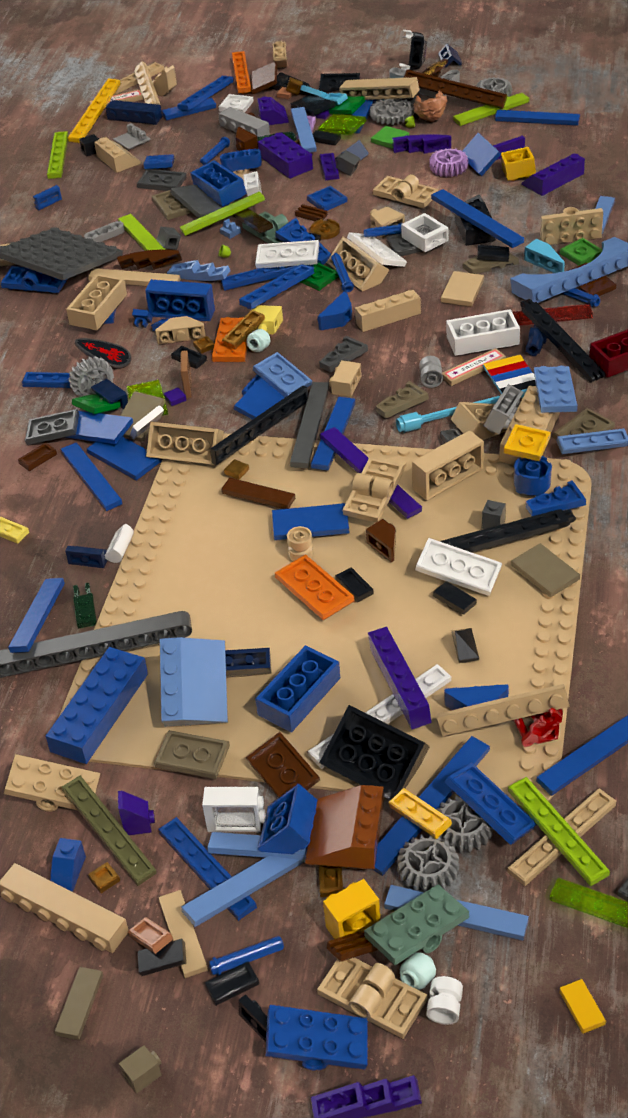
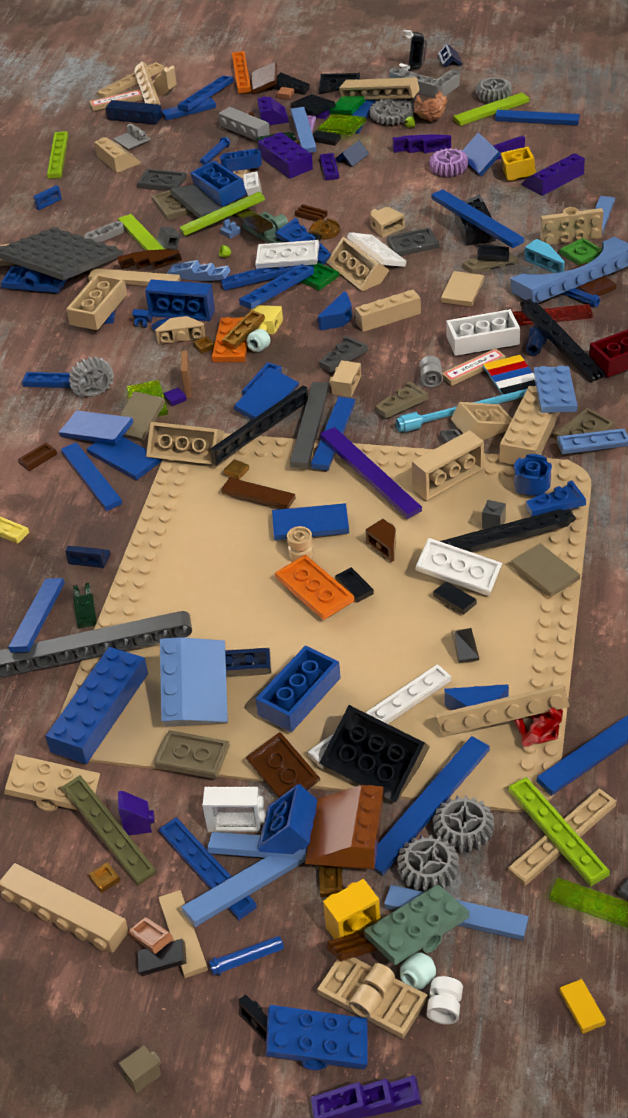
dark grey tile [25,409,79,445] -> none
blue slope [50,838,86,892] -> none
dark tan tile [55,967,103,1040] -> none
yellow tile [68,78,121,143] -> none
green tile [72,394,120,414] -> none
shield [74,338,131,368] -> none
black brick [79,134,100,157] -> none
dark blue panel [91,379,128,409] -> none
white brick [105,524,134,563] -> none
white tile [130,406,164,439] -> none
blue tile [144,154,174,169] -> none
black tile [171,346,207,369] -> none
black tile [205,961,260,1006] -> none
white tile [219,94,254,113] -> none
reddish brown slope [235,127,258,151] -> none
medium blue tile [253,352,312,397] -> none
tan slope [273,41,287,68] -> none
pearl gold tile [286,77,303,95] -> none
medium azure tile [300,85,328,98] -> none
blue tile [307,186,348,211] -> none
medium azure tile [323,93,348,105] -> none
blue axle [331,253,354,292] -> none
dark grey brick [336,150,360,176] -> none
tan plate [343,457,405,522] -> none
blue axle [363,223,403,238] -> none
dark purple brick [368,627,432,730] -> none
bright green tile [371,126,409,149] -> none
tan plate [373,174,438,208] -> none
yellow tile [388,788,452,839] -> none
white window [401,213,449,252] -> none
reddish brown plate [404,69,508,109] -> none
shield [422,59,448,77] -> none
blue tile [445,763,537,845] -> none
light grey brick [484,384,524,434] -> none
yellow plate [504,424,551,461] -> none

